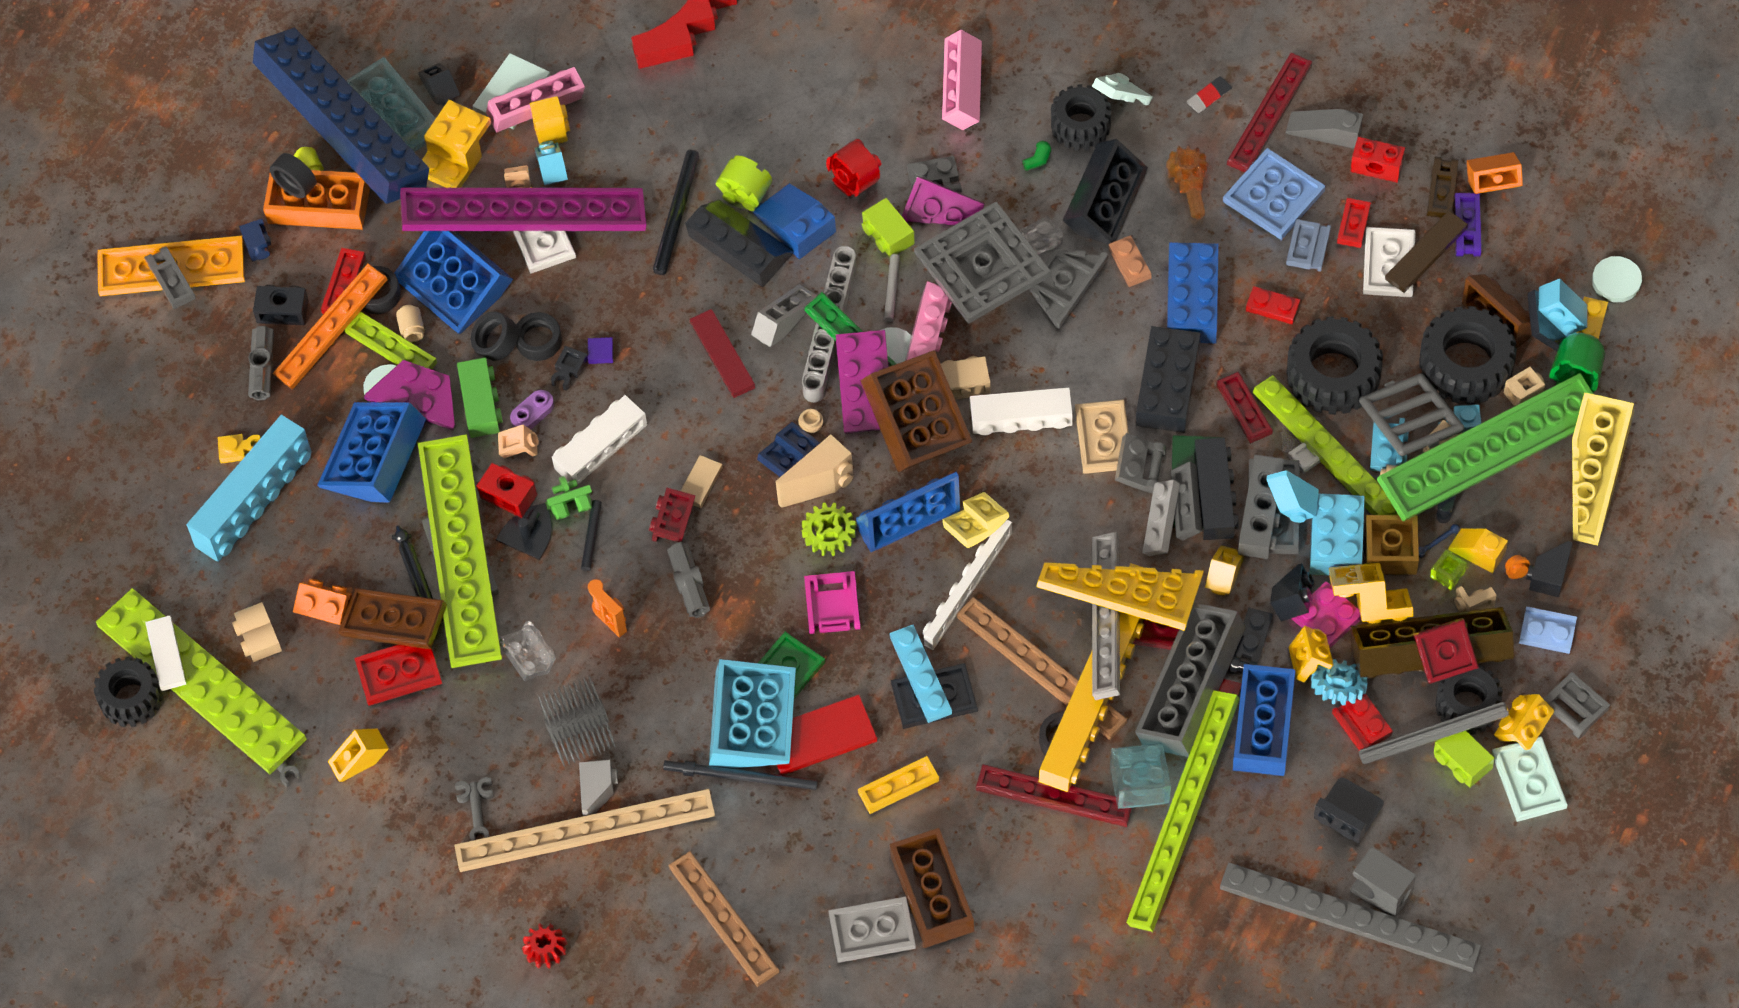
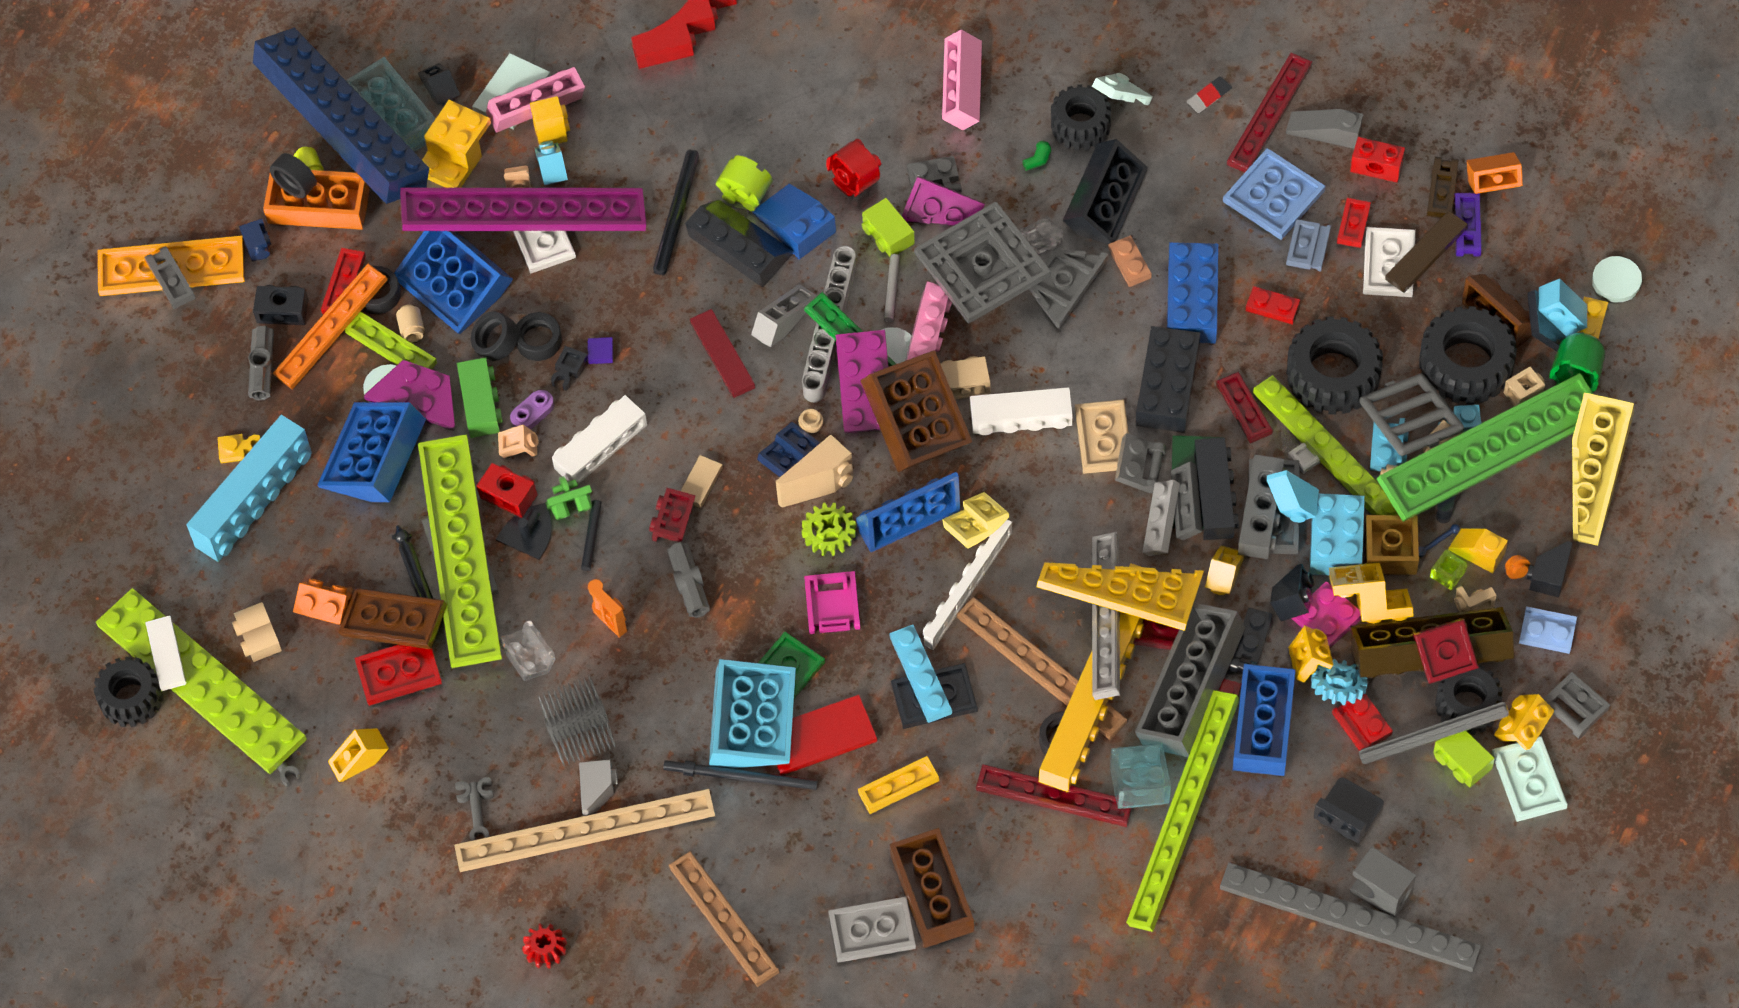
clear orange gear [1166,144,1208,219] -> none

